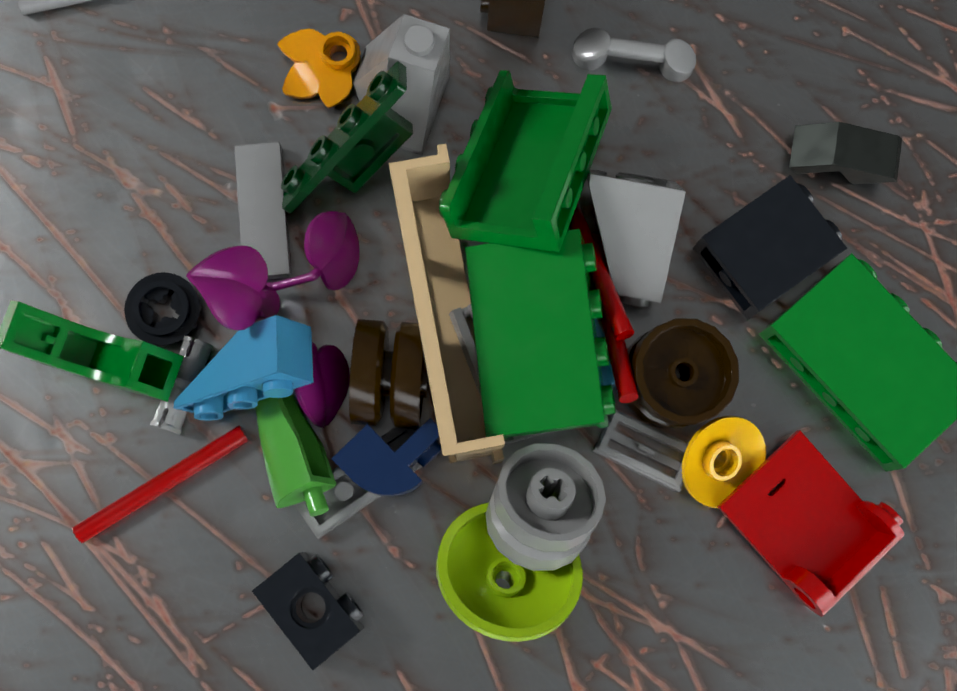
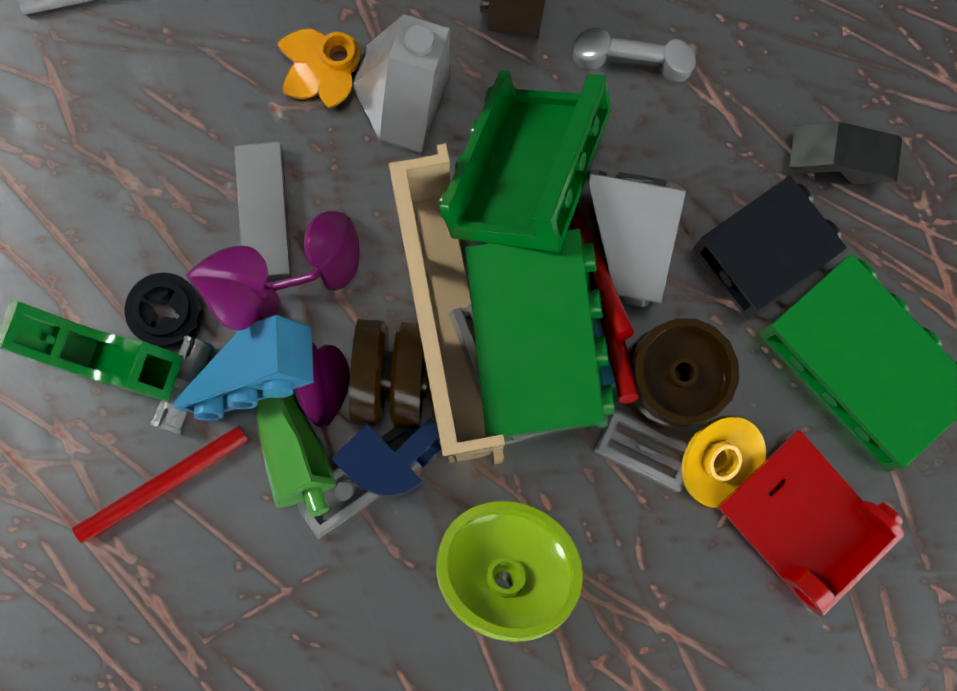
black brick [252,552,364,670] -> none
dark green bracket [281,61,413,214] -> none
light grey wheel [485,443,606,571] -> none

